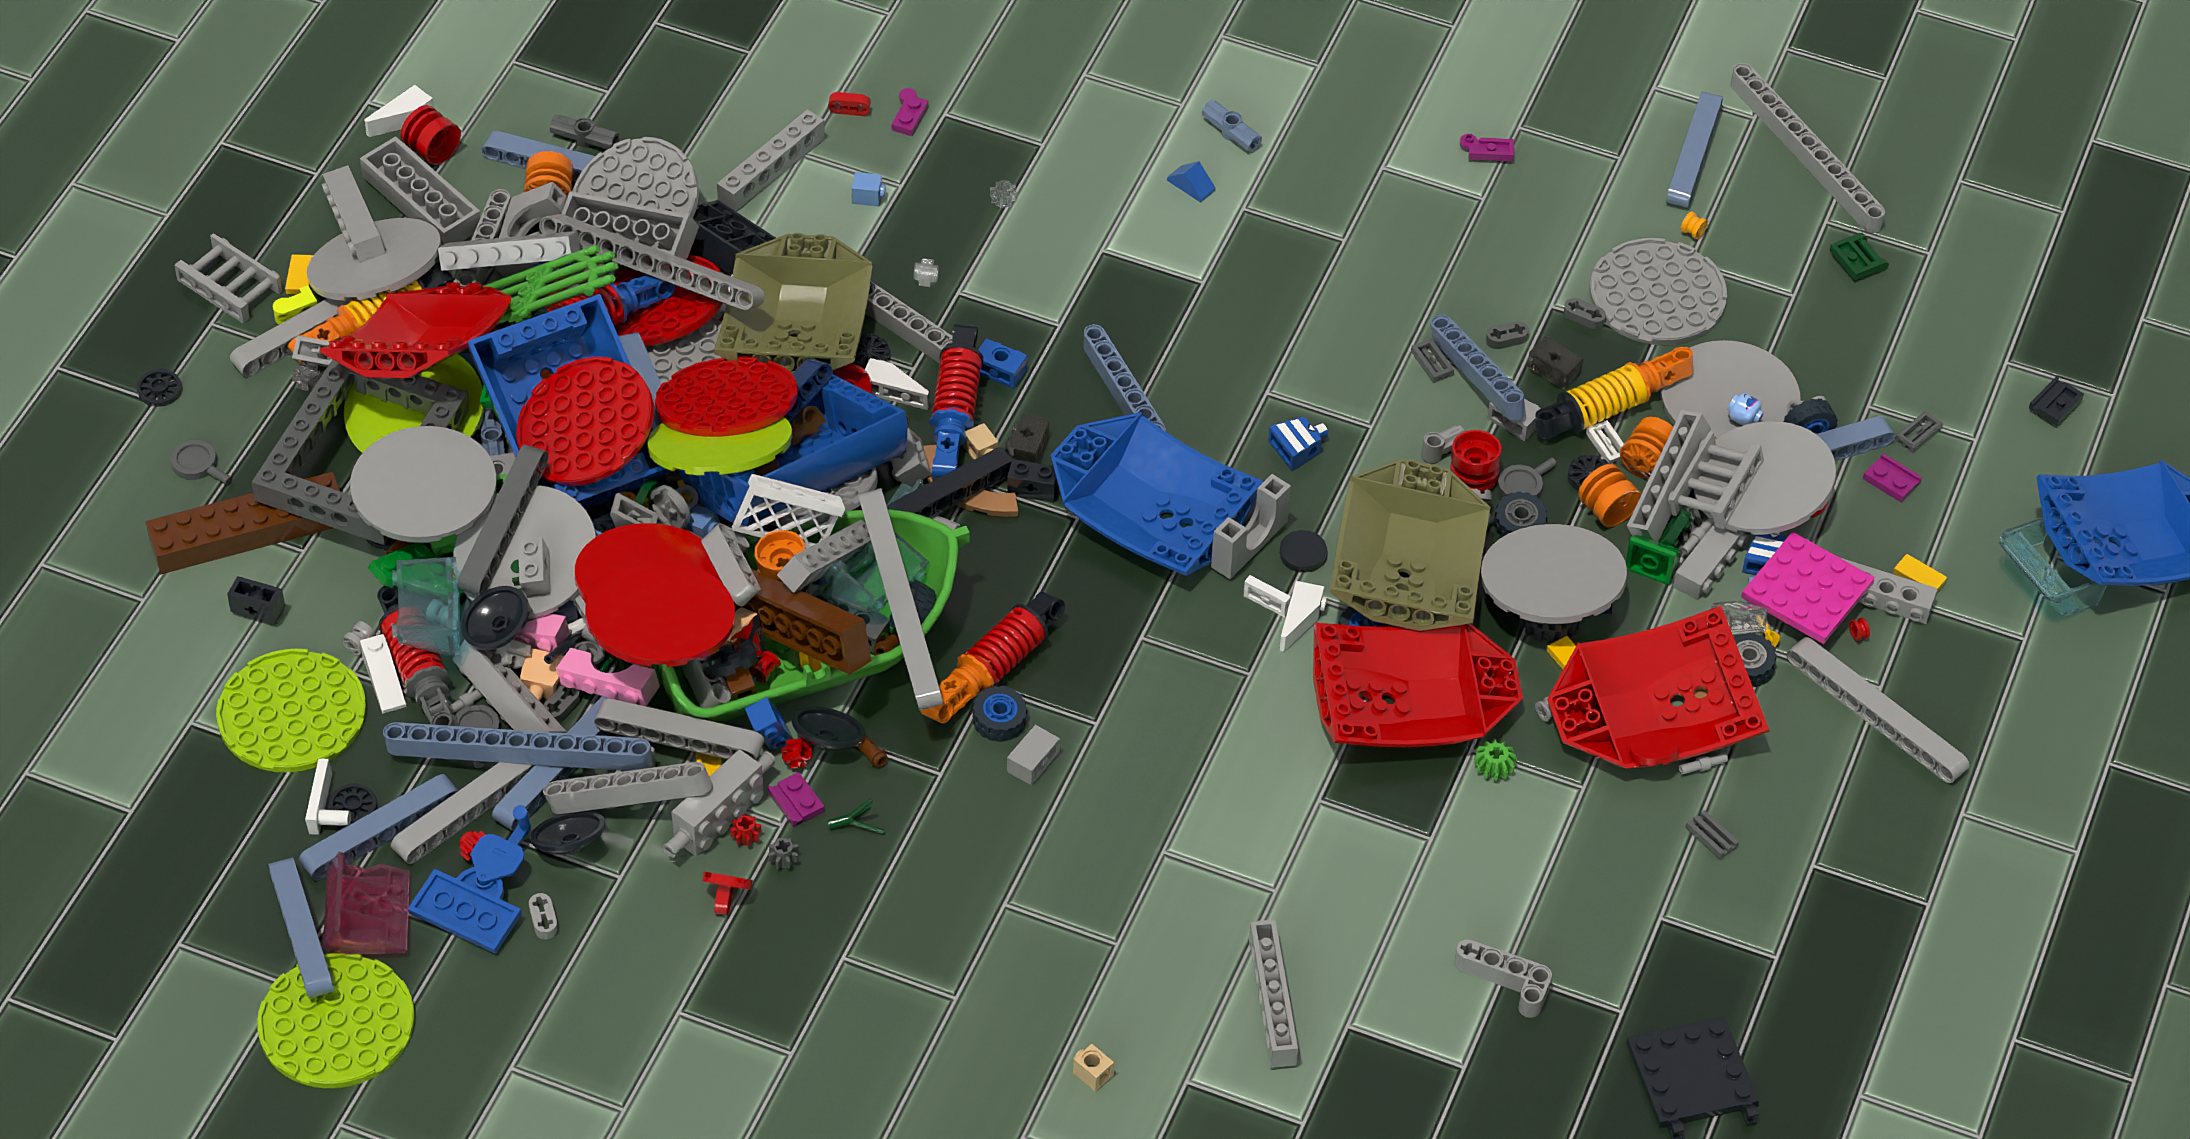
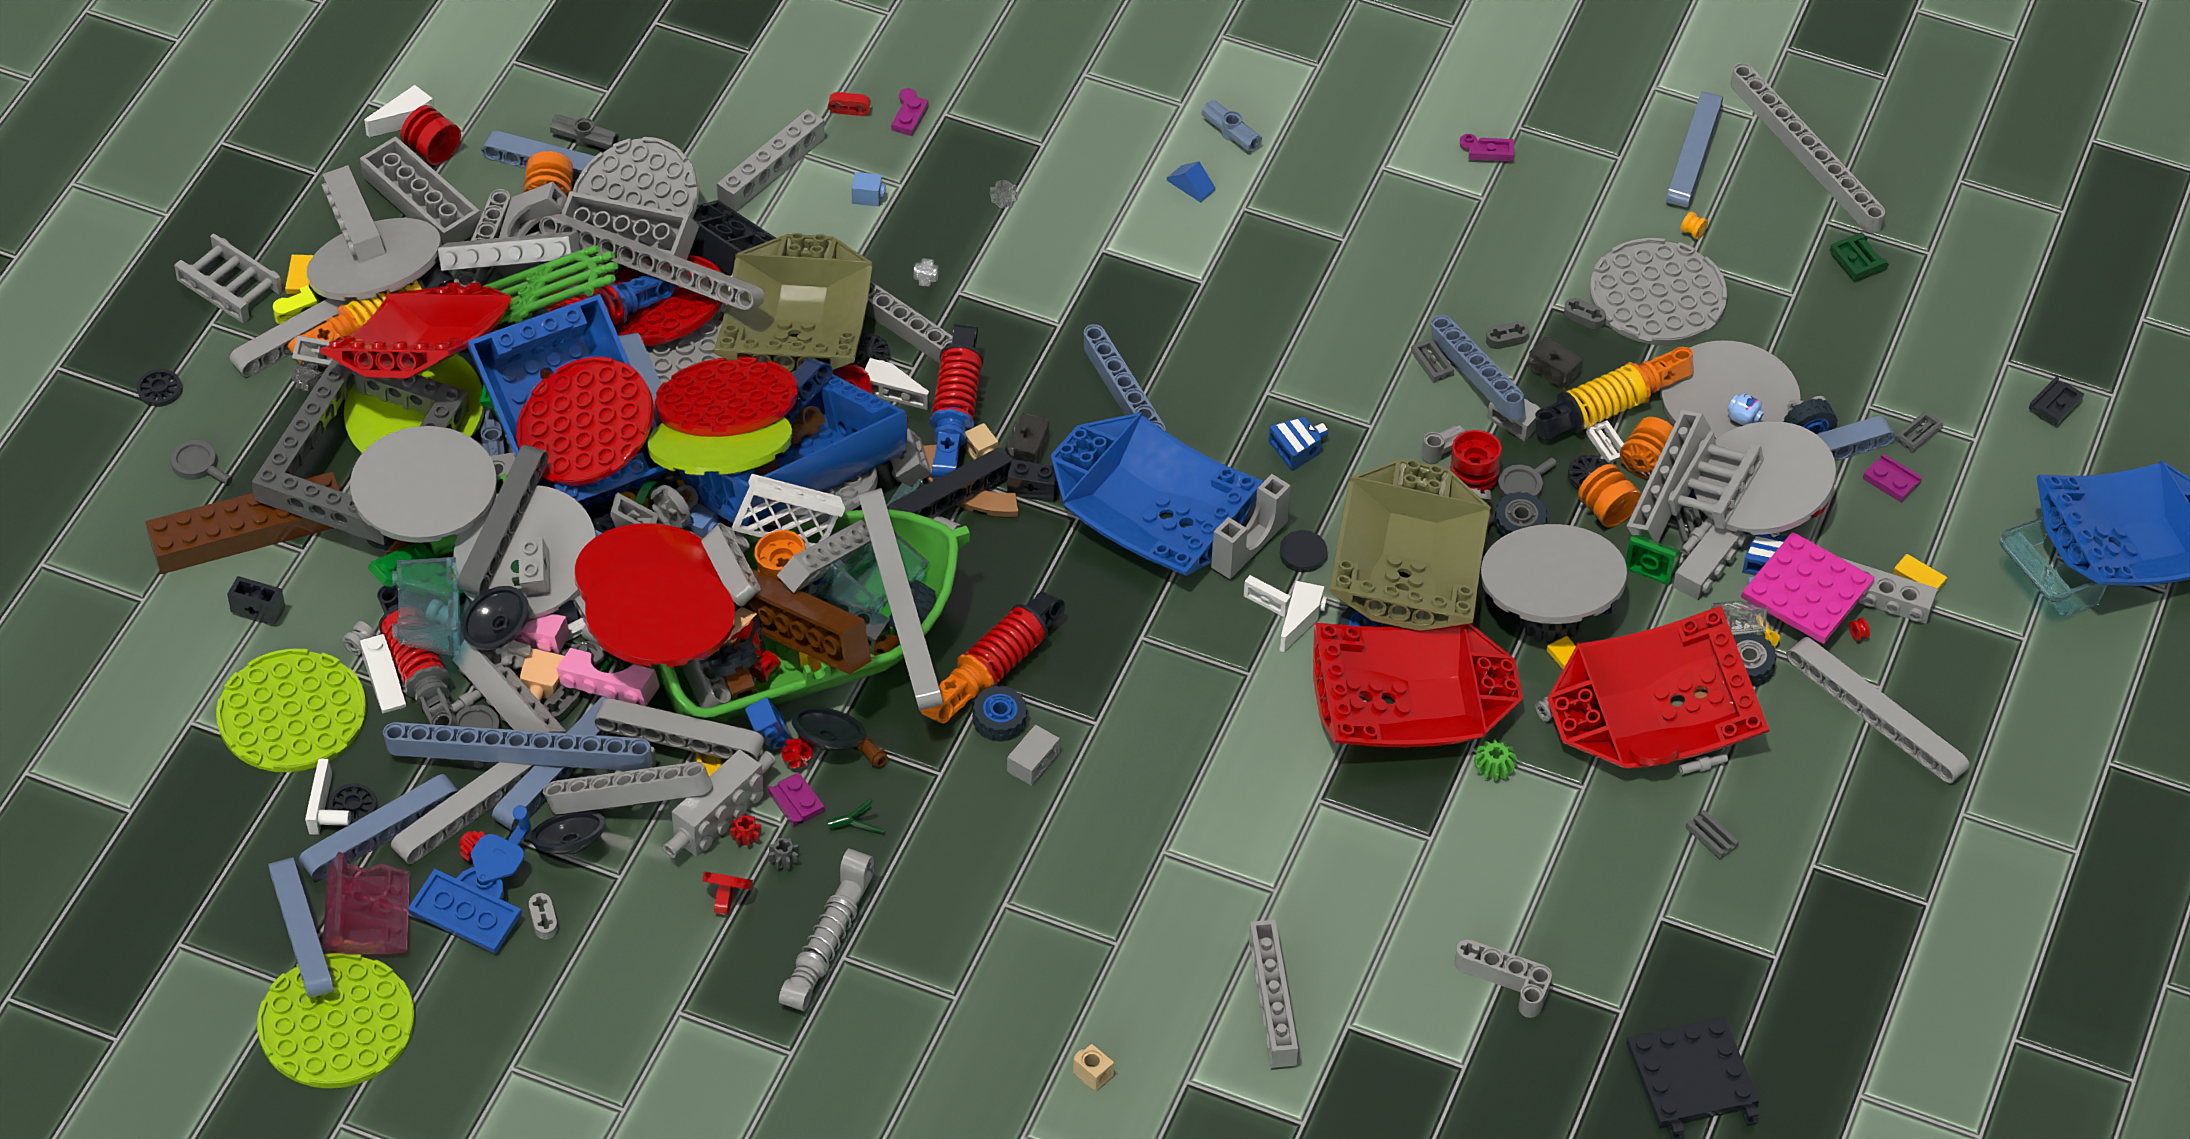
black piece [544,631,583,664] -> none
blue brick [978,338,1027,389] -> none
dark green plate [1659,508,1692,548] -> none
none -> light grey piece [779,849,874,1011]

